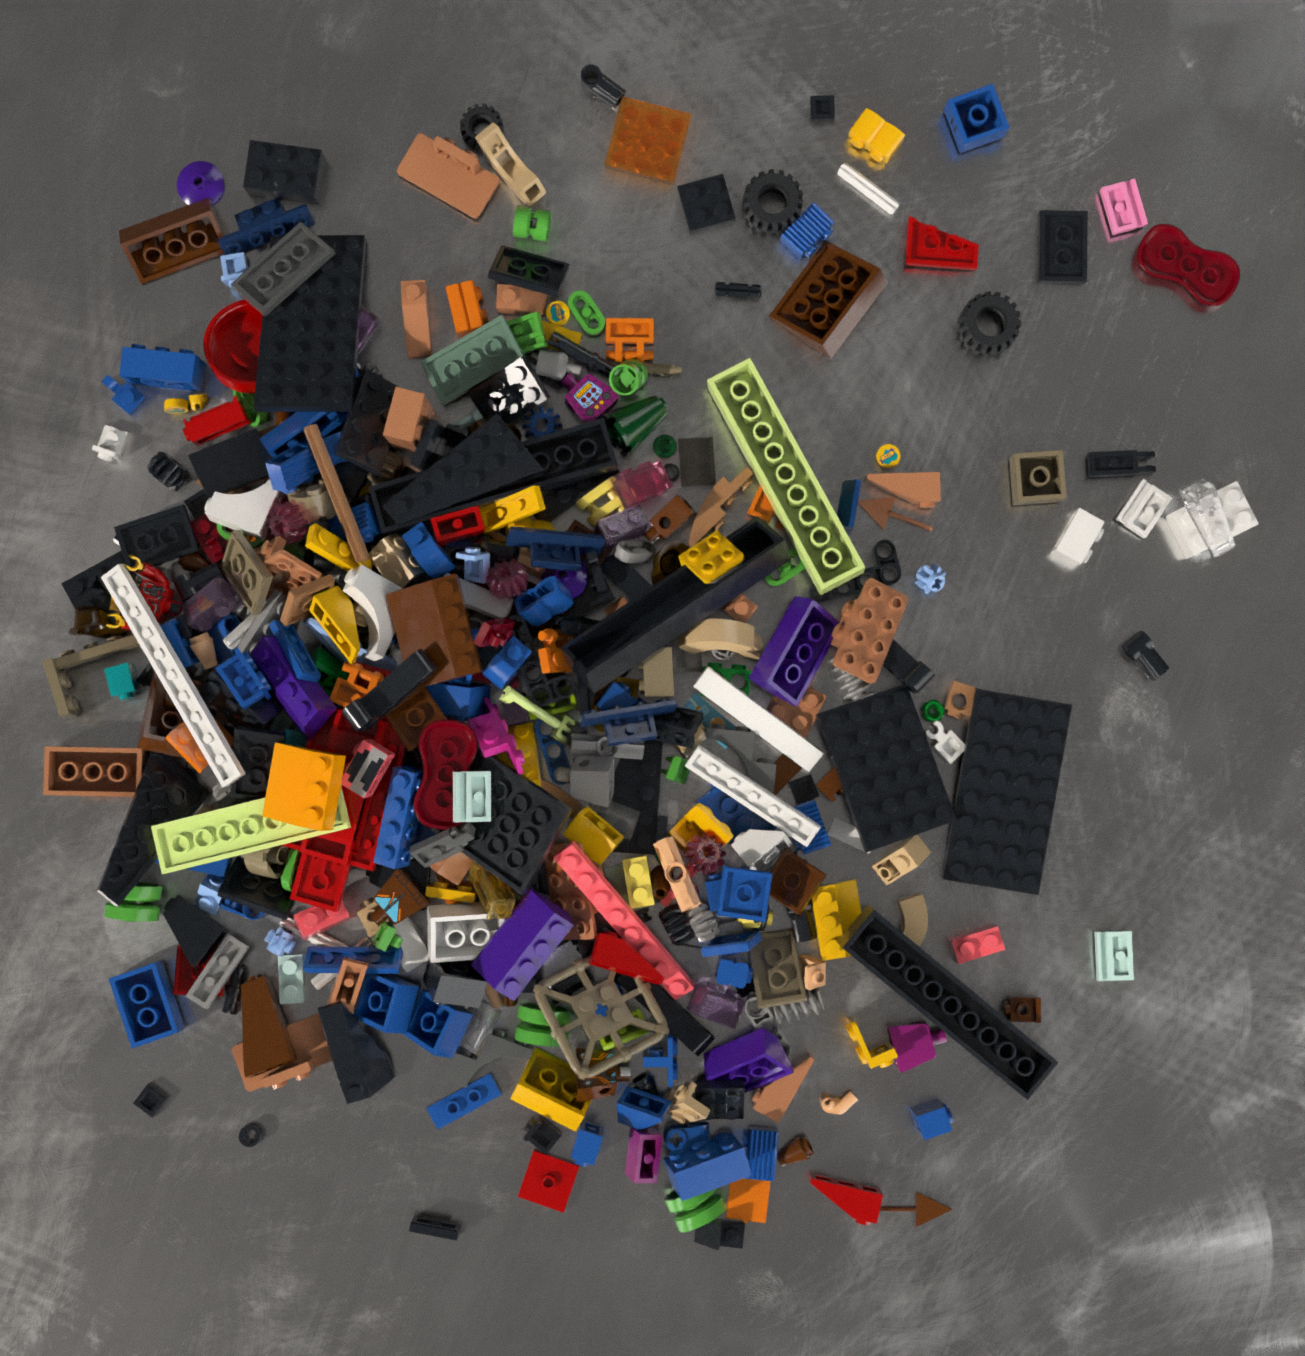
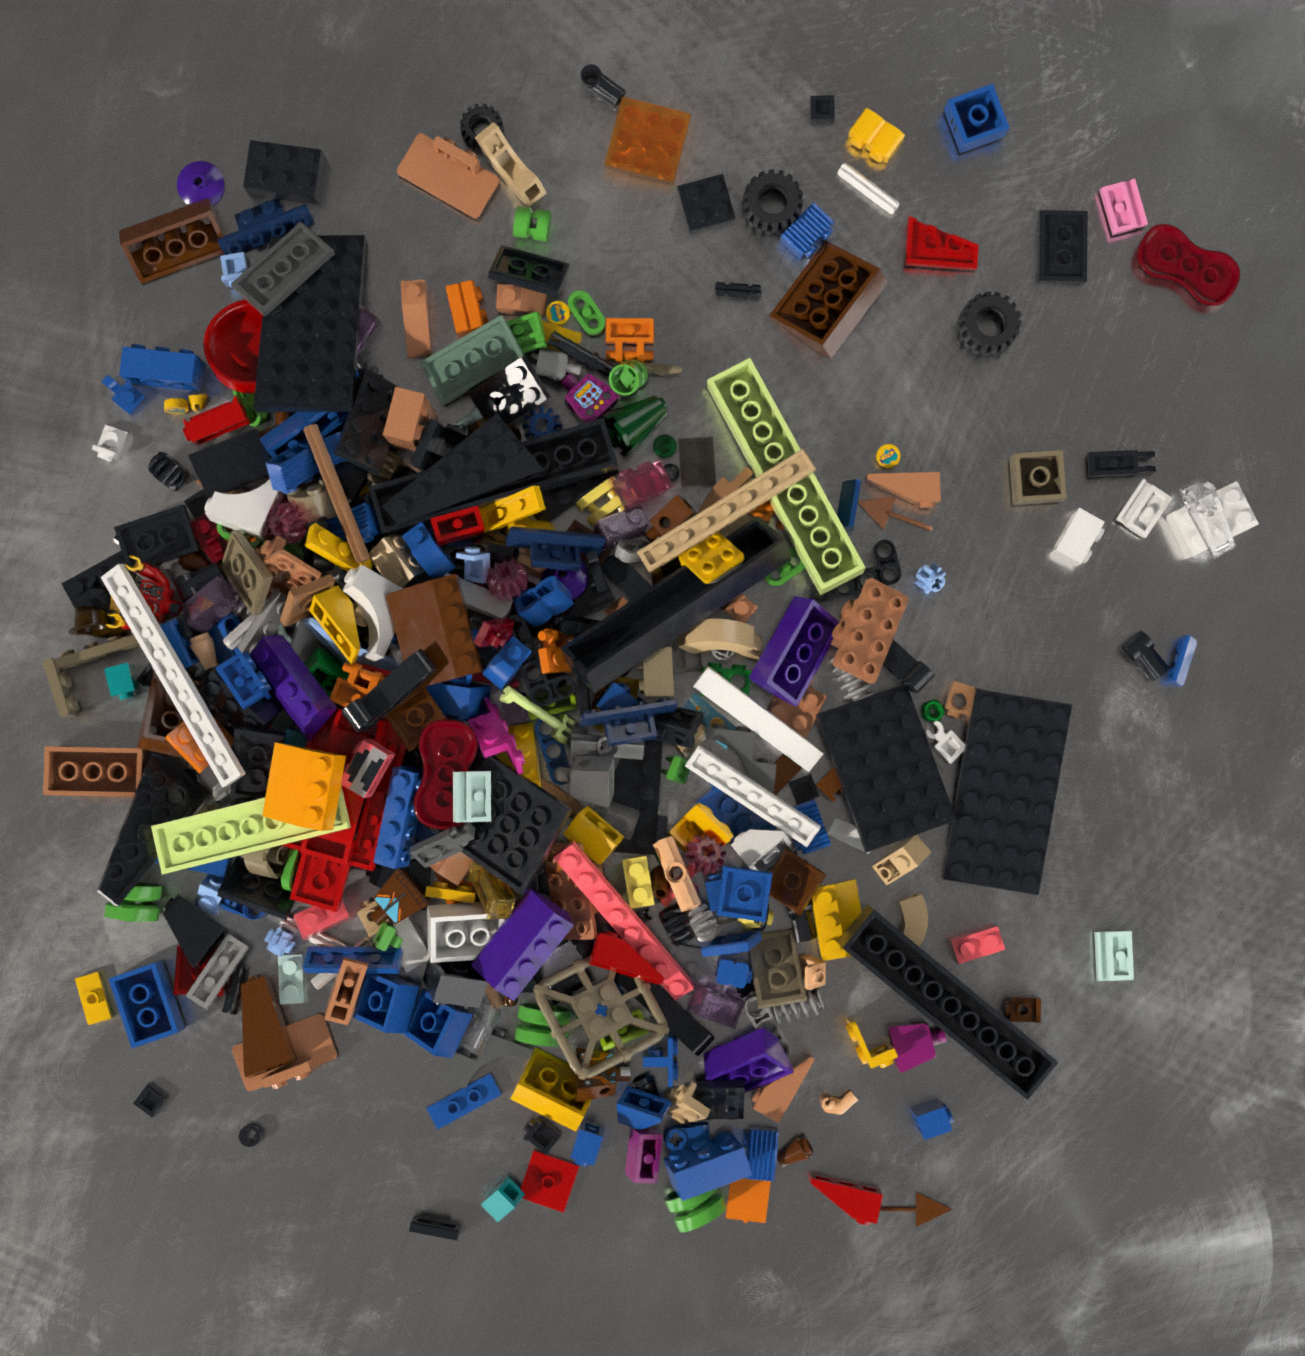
blue tile [269,620,321,683] -> none
black wedge [318,1001,395,1104] -> none
black slope [694,1219,745,1250] -> none
none -> yellow plate [75,971,113,1025]
none -> teal brick [481,1177,525,1222]
none -> tan tile [637,448,817,573]
none -> blue slope [1166,635,1197,686]

